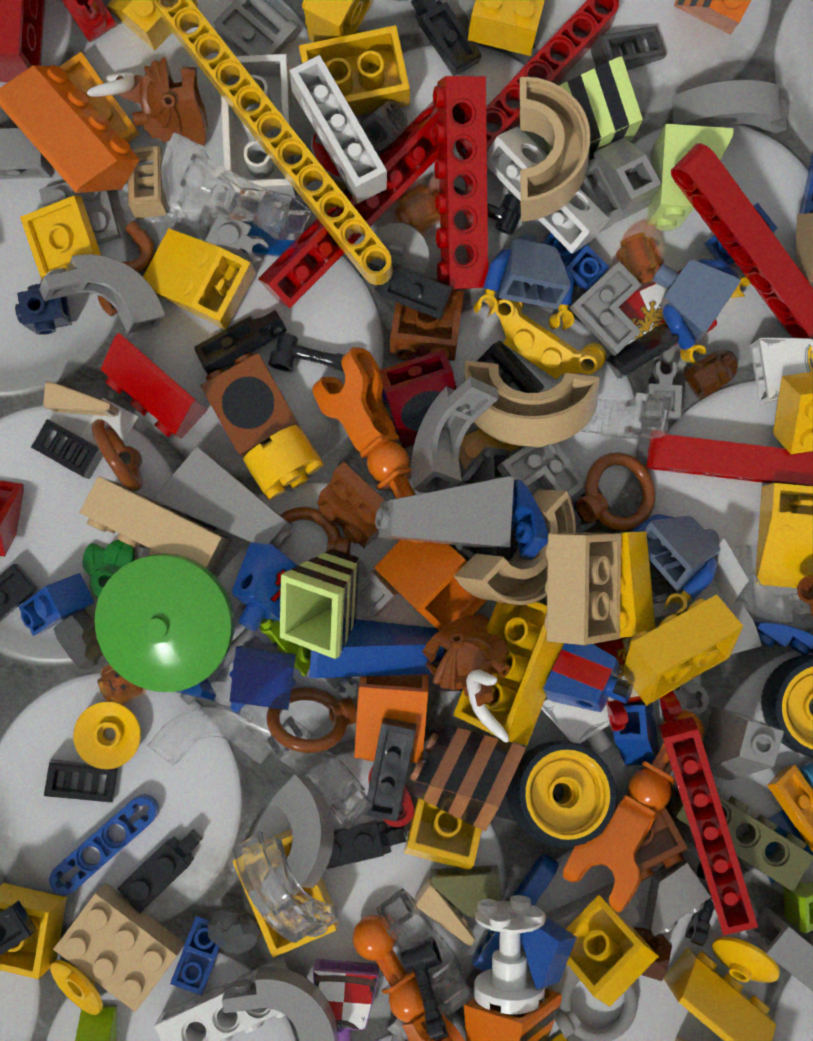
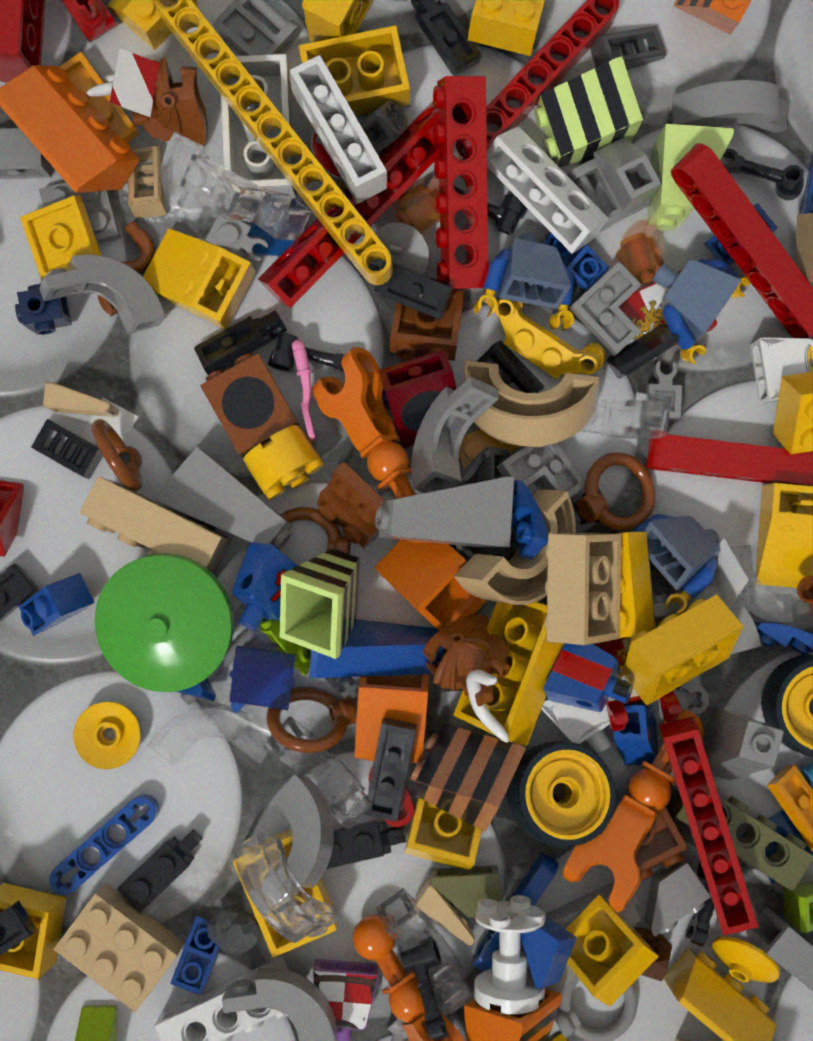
black slope [44,759,118,803] -> none
yellow dish [50,960,103,1015] -> none
dark grey rock [53,609,101,669] -> none
green plate [82,539,134,598] -> none
clear orange head [97,664,147,705] -> none
red slope [100,333,207,439] -> none
light grey plate [357,560,399,618] -> none
tan brick [520,77,590,222] -> none
reddish brown rock [683,350,738,400] -> none
none -> white sticker [109,48,160,117]
none -> bright pink piece [292,340,317,444]
none -> black brick [722,148,804,201]

